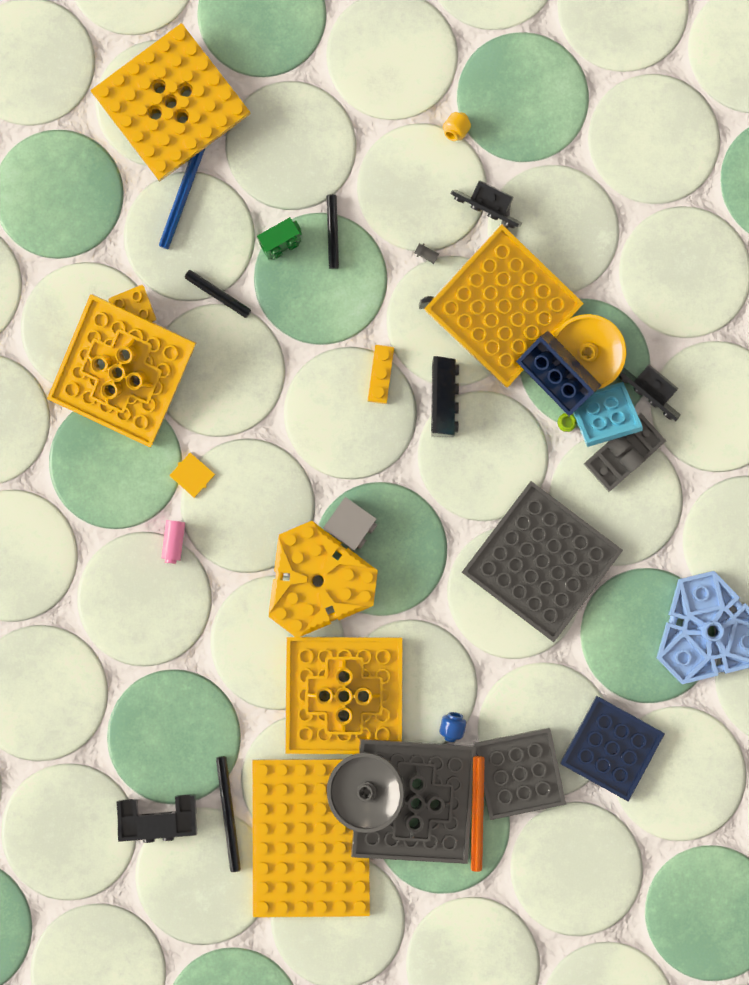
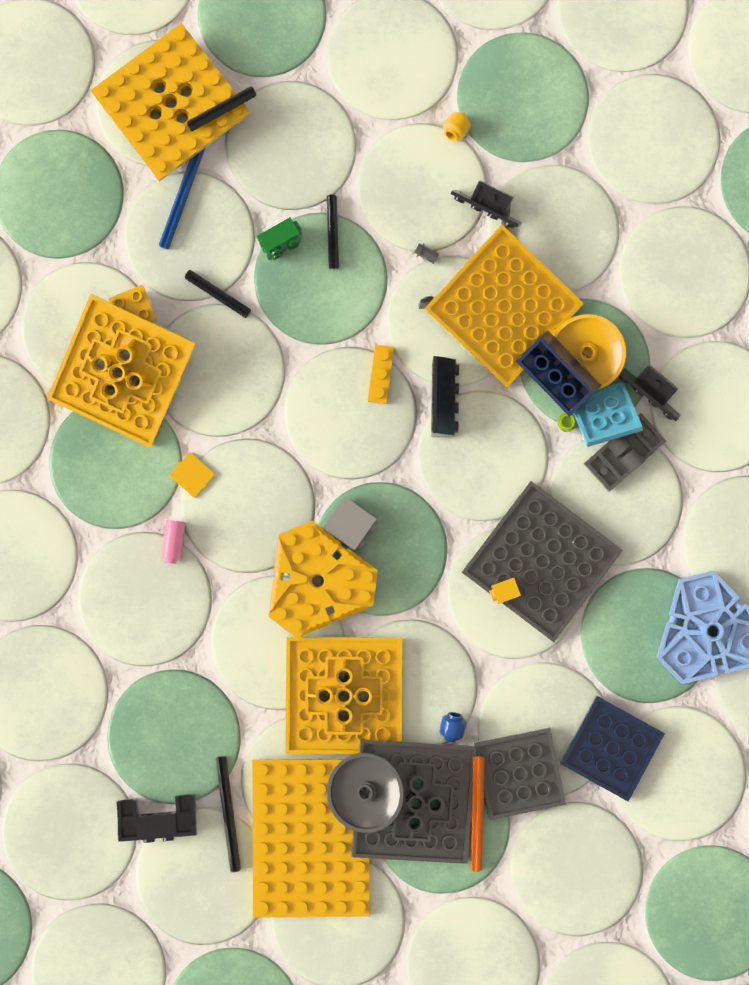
none -> black axle [187,86,256,131]
none -> yellow brick [489,578,521,604]

